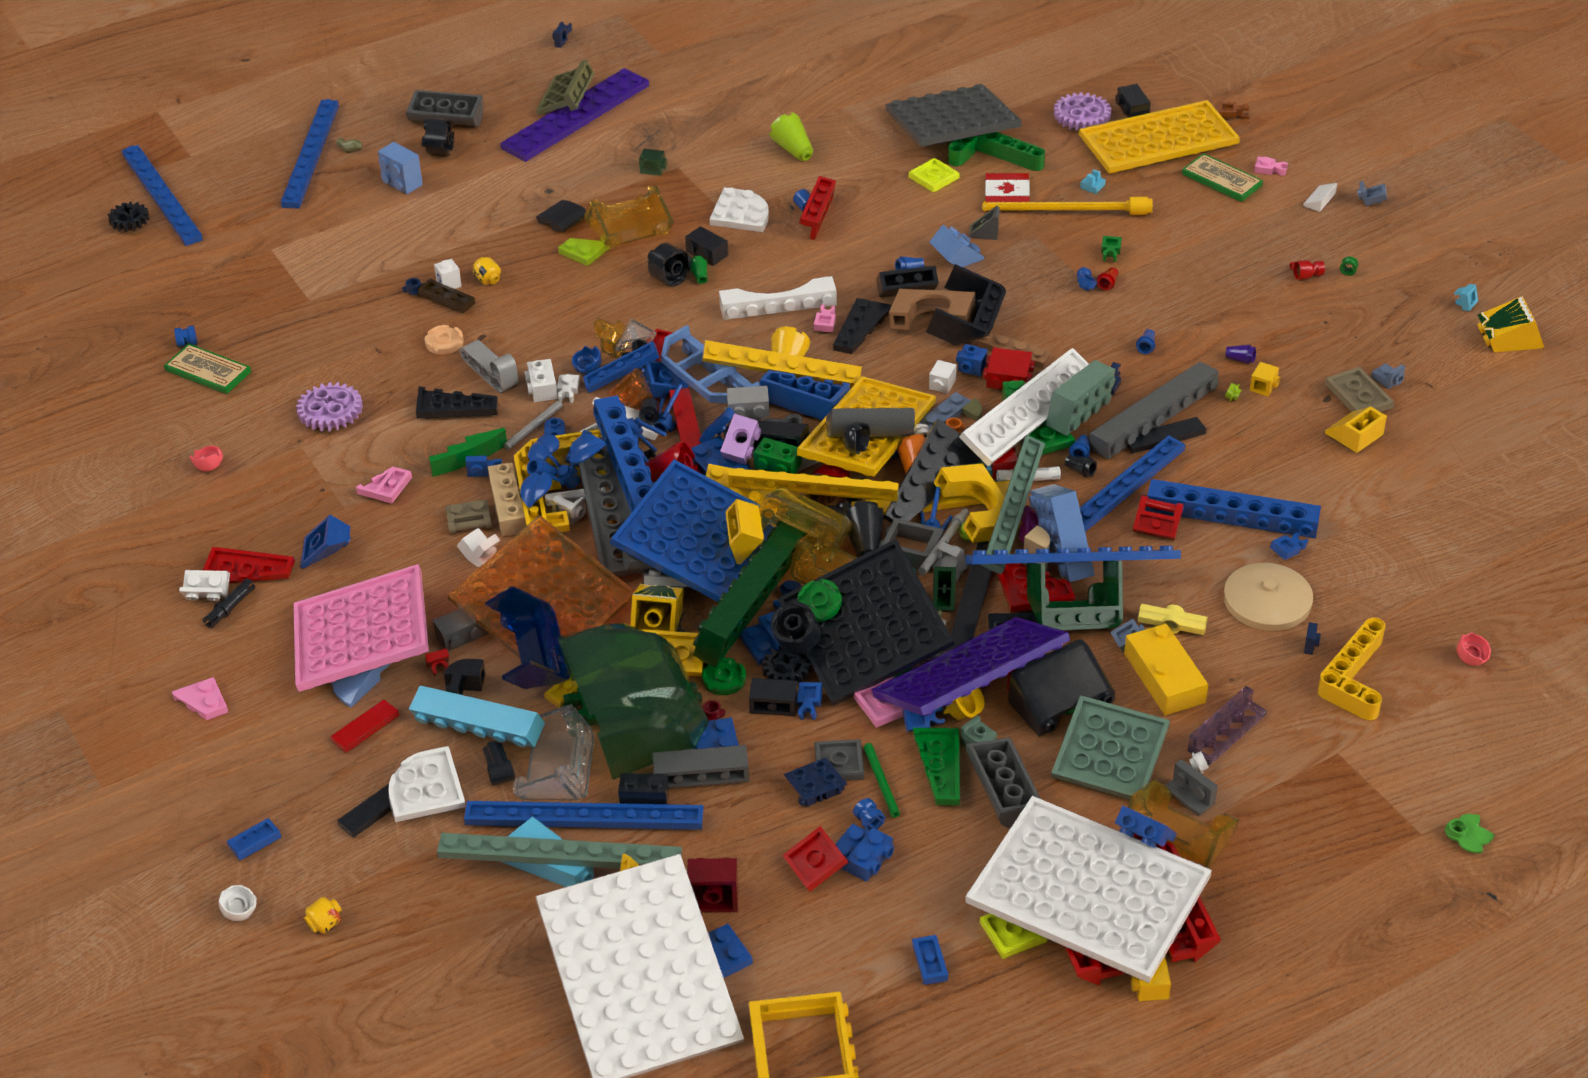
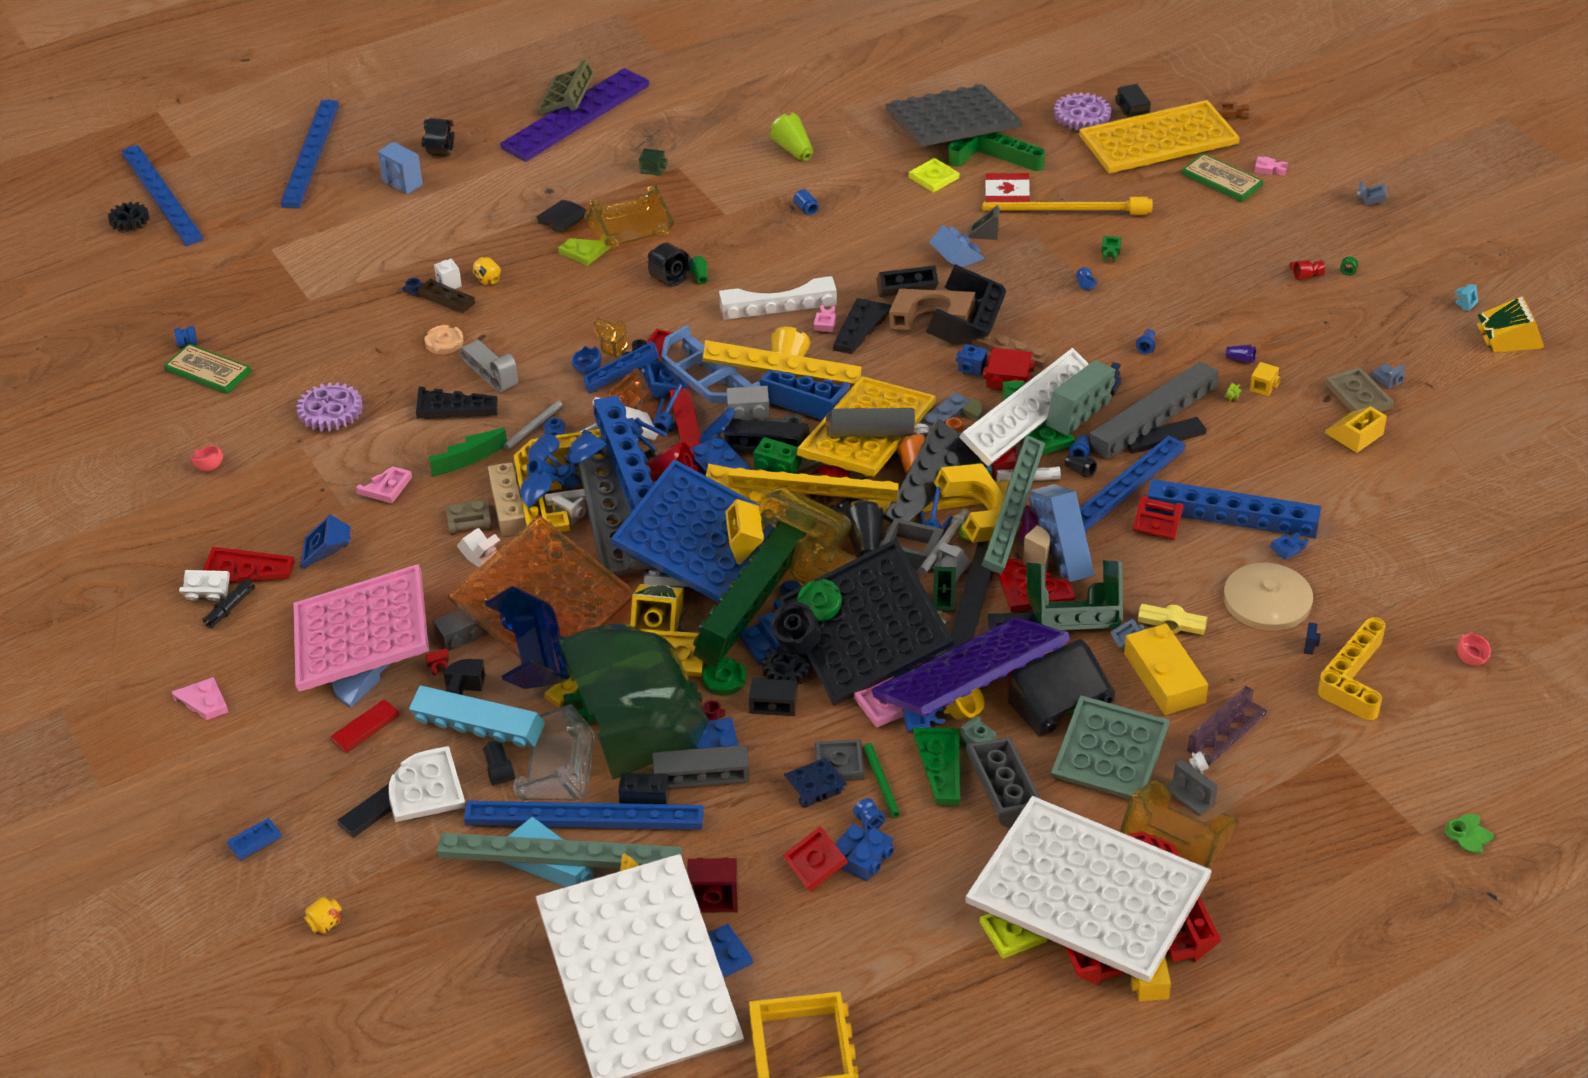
white hair [219,885,257,921] -> none
olive arm [336,138,362,153] -> none
dark grey brick [406,90,483,127] -> none
blue plate [466,456,502,477] -> none
white brick [524,359,558,403] -> none
dark blue plate [552,22,572,48] -> none
white plate [557,374,580,403] -> none
clear slope [615,318,657,352] -> none
black brick [639,398,660,424] -> none
black brick [685,226,728,266] -> none
white plate [709,187,769,232] -> none
lavender brick [720,414,761,465] -> none
blue plate [797,682,823,720] -> none
red fence [799,176,836,240] -> none
black hair [843,422,870,454] -> none
blue cone [895,256,924,270] -> none
blue plate [912,935,948,985] -> none
white brick [929,360,957,394] -> none
blue plate [966,545,1181,564] -> none
medium azure tile [1080,169,1106,194] -> none
red cone [1097,267,1119,291] -> none
blue plate [1114,806,1177,848] -> none
white slope [1303,183,1337,212] -> none

